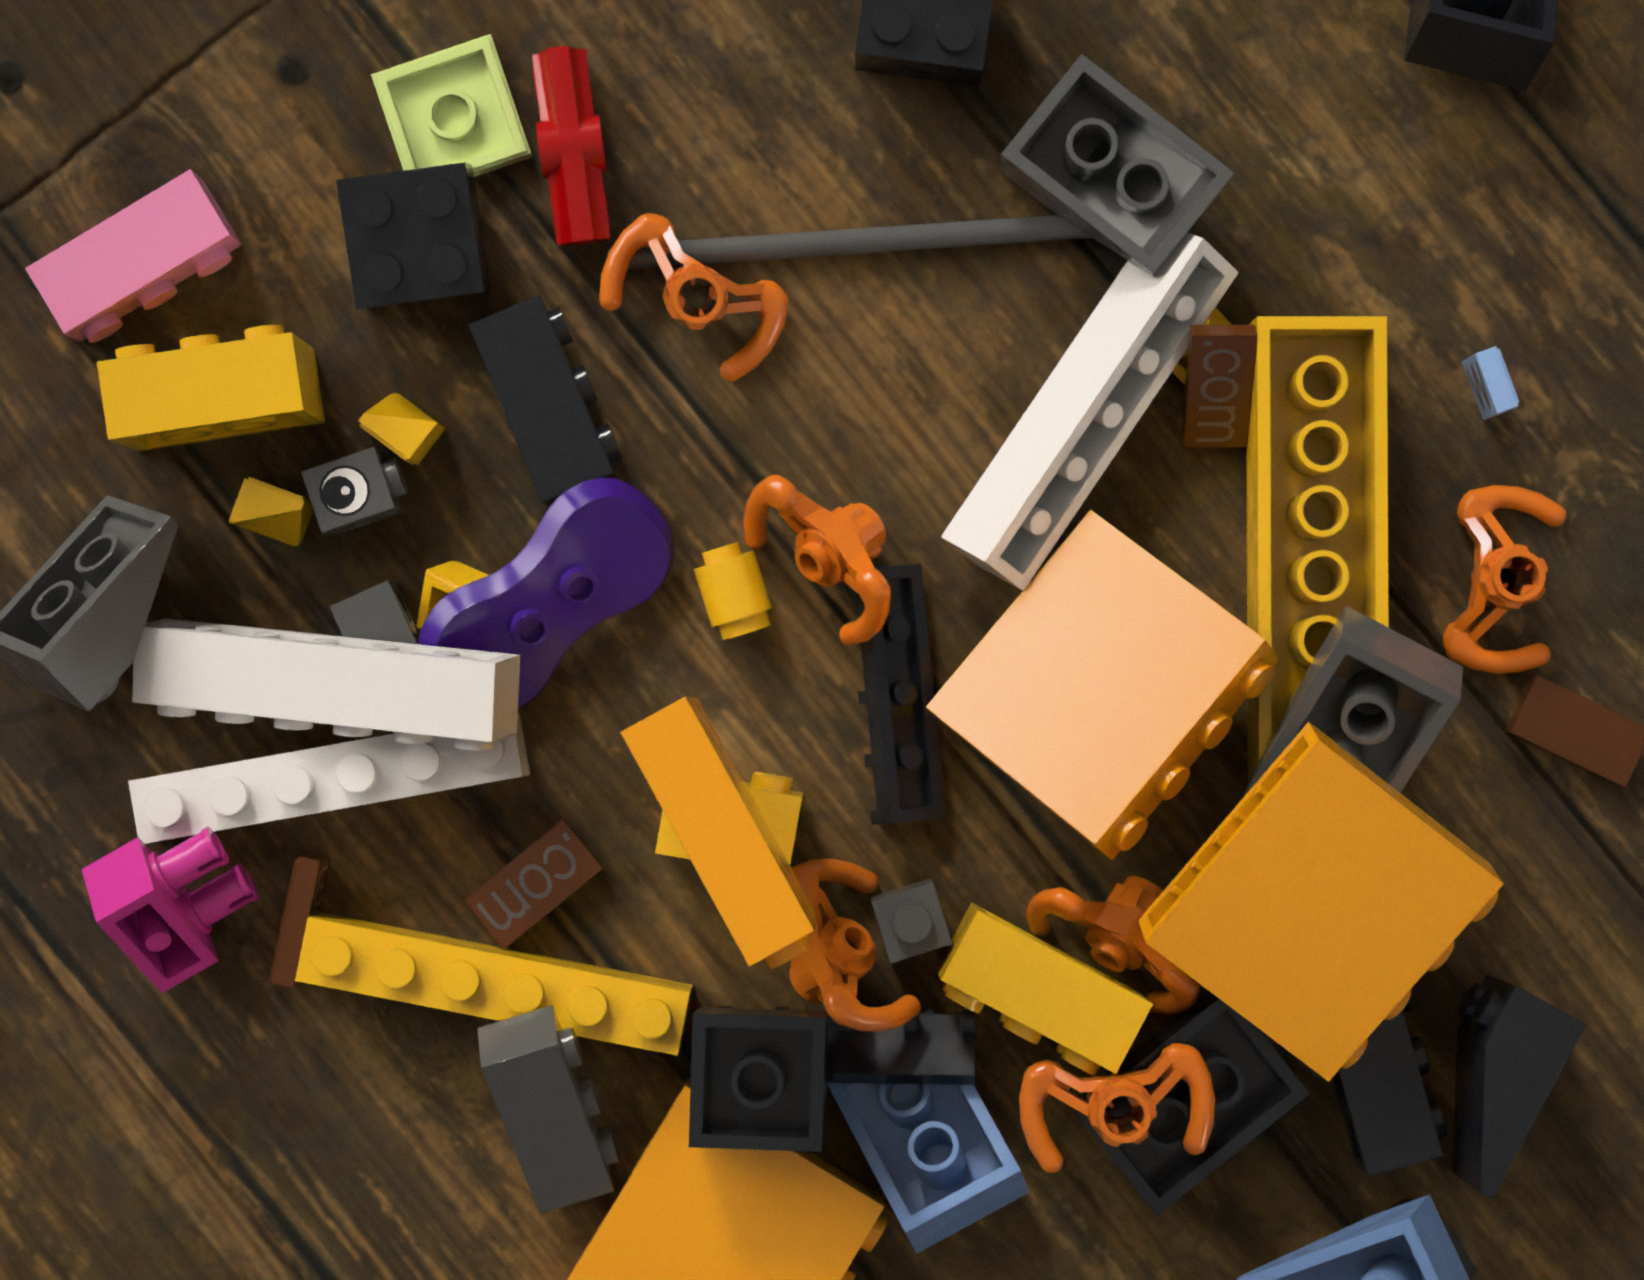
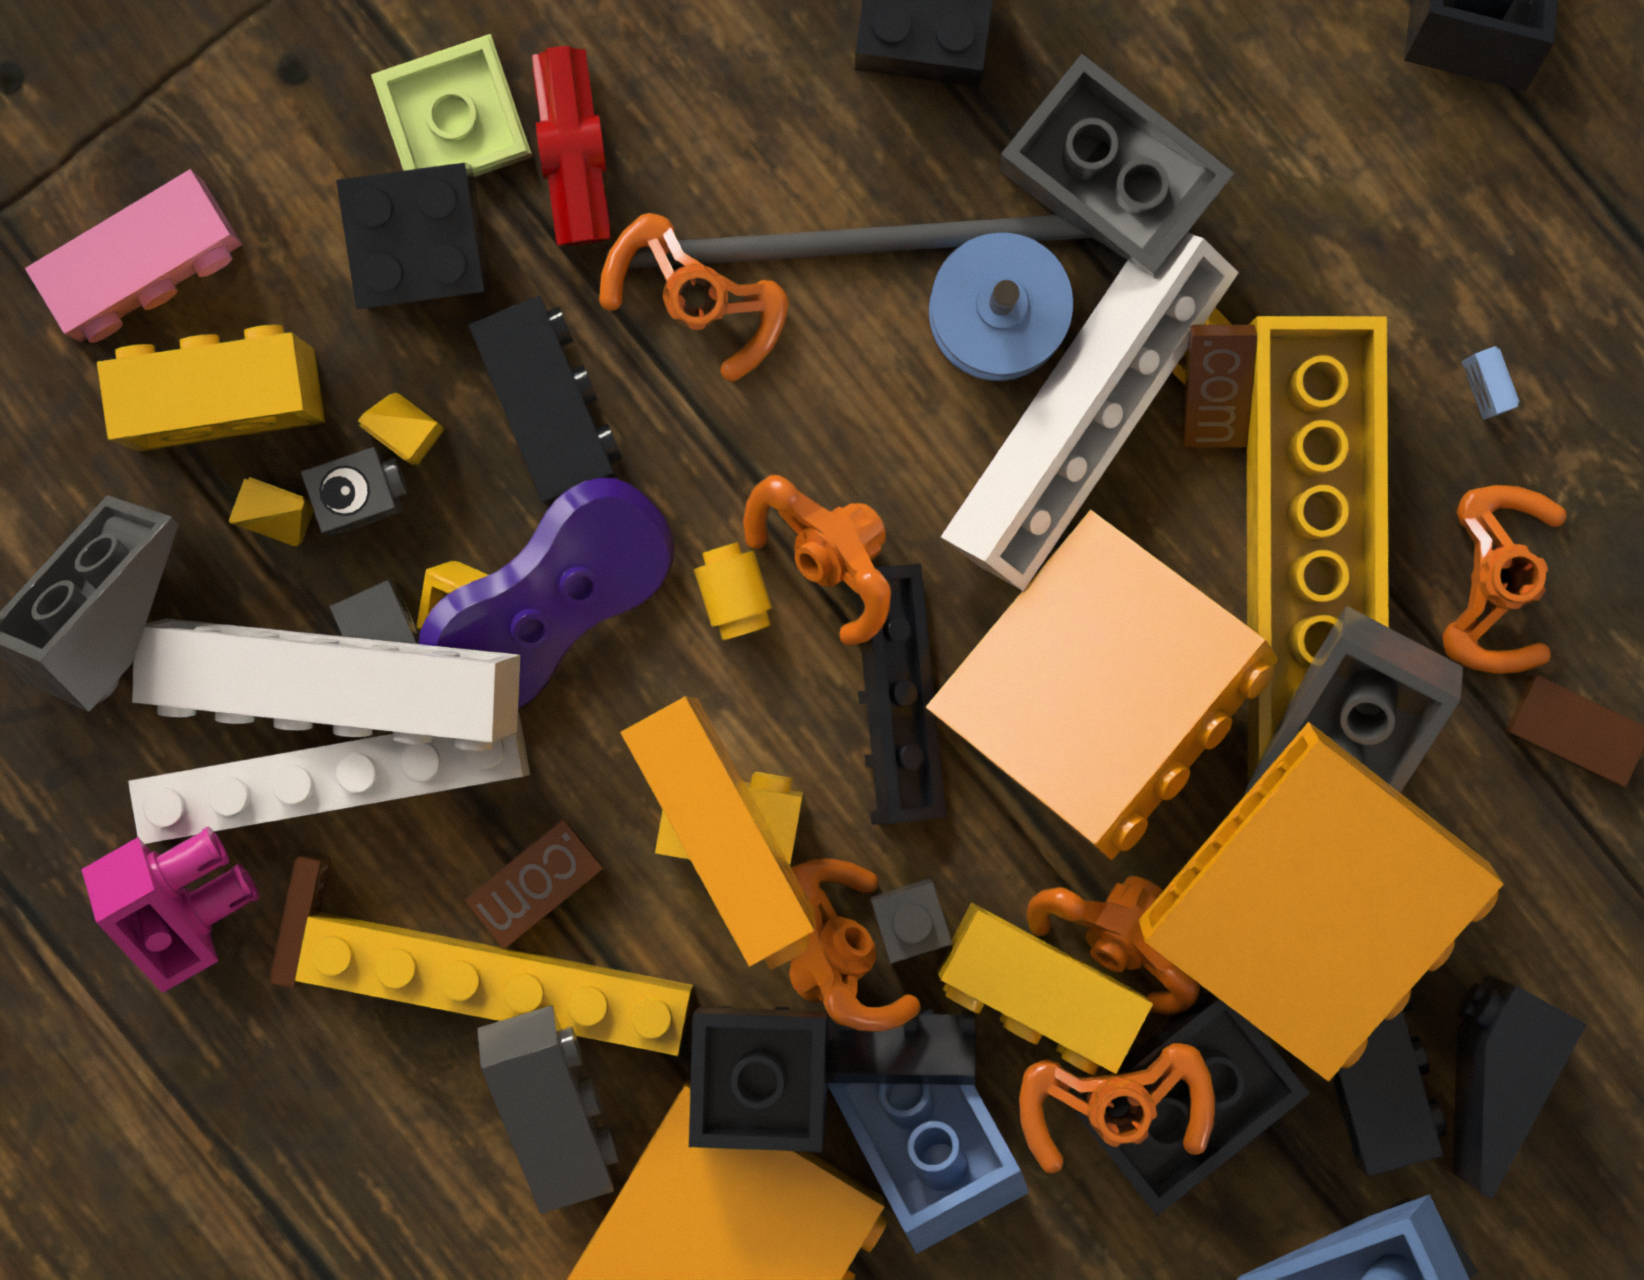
none -> medium blue wheel [929,233,1073,381]

